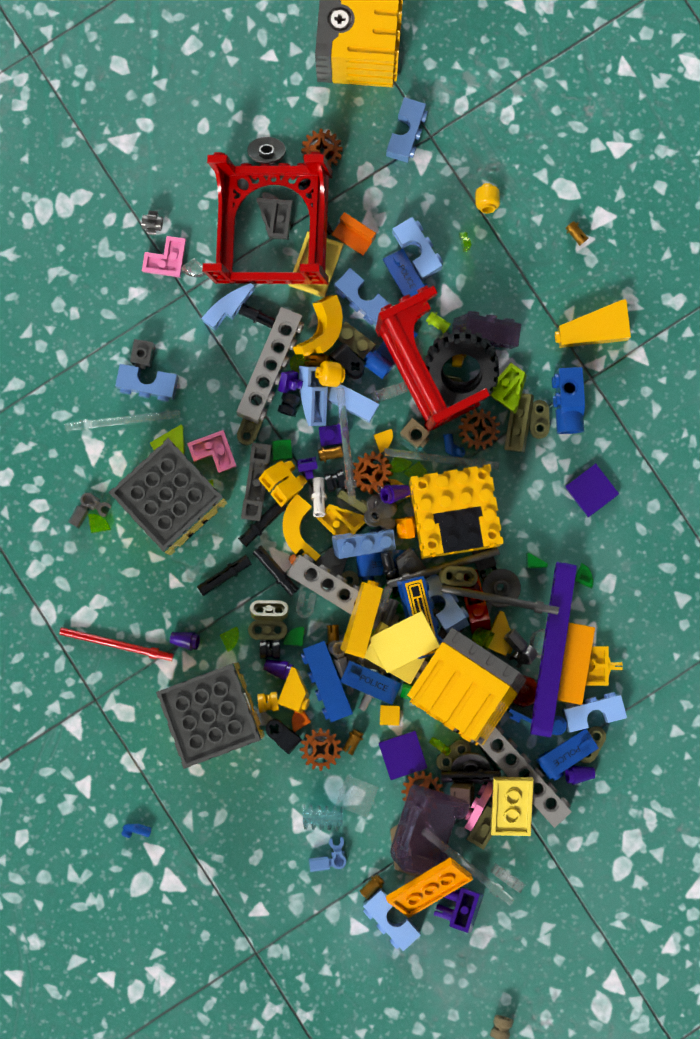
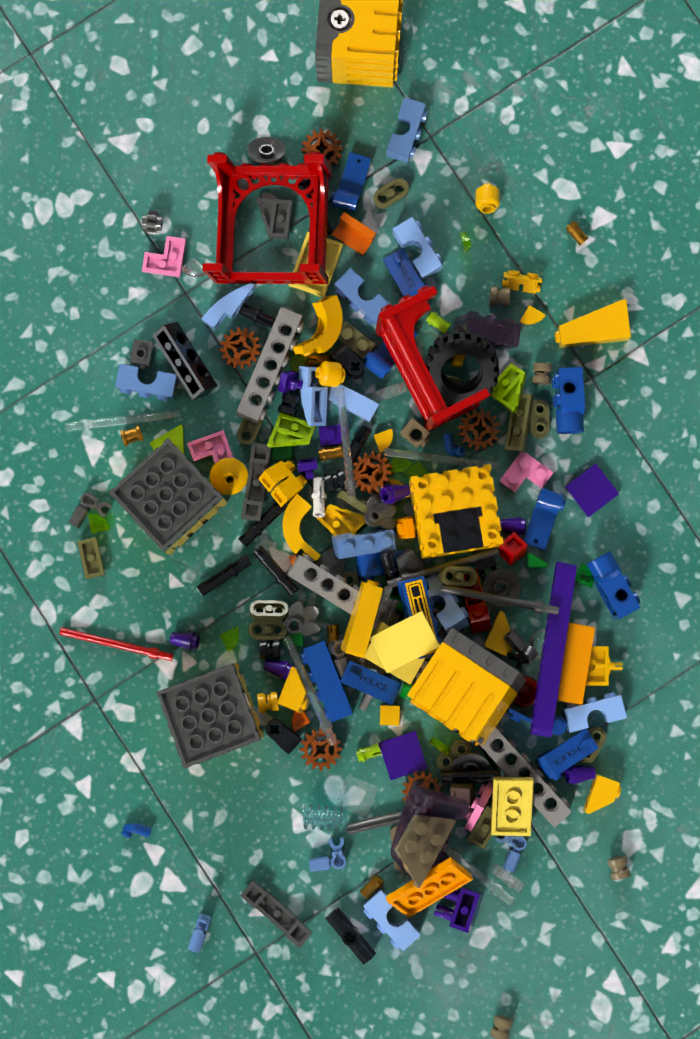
pearl gold pin [342,729,364,755] -> none
clear neon green tile [472,627,495,650] -> none
none -> olive plate [77,537,105,579]
none -> pearl gold bush [120,425,144,447]
none -> black brick [152,322,218,400]
none -> medium blue bar [188,913,212,953]
none -> yellow dish [209,458,248,495]
none -> dark orange gear [219,327,262,370]
none -> dark grey slope [240,880,312,949]
none -> lime wing [267,412,316,448]
none -> clear bar [283,635,338,746]
none -> dark grey plate [284,601,320,636]
none -> black piece [325,907,376,965]
none -> blue door [330,152,372,213]
none -> black axle [344,425,372,463]
none -> dark grey axle [346,811,404,834]
none -> lime pin [355,743,381,763]
none -> olive plate [374,178,409,209]
none -> dark tan wing [394,815,456,888]
none -> dark tan wheel [489,286,510,307]
none -> medium blue bar [495,836,527,873]
none -> bright pink plate [499,452,553,493]
none -> red brick [499,532,528,566]
none -> dark purple cone [500,517,526,536]
none -> yellow hinge [502,270,542,294]
none -> yellow tile [519,305,546,325]
none -> blue door [523,488,566,551]
none -> dark tan wheel [532,363,552,385]
none -> yellow slope [583,774,622,814]
none -> blue brick [586,551,641,619]
none -> dark tan wheel [607,856,631,880]

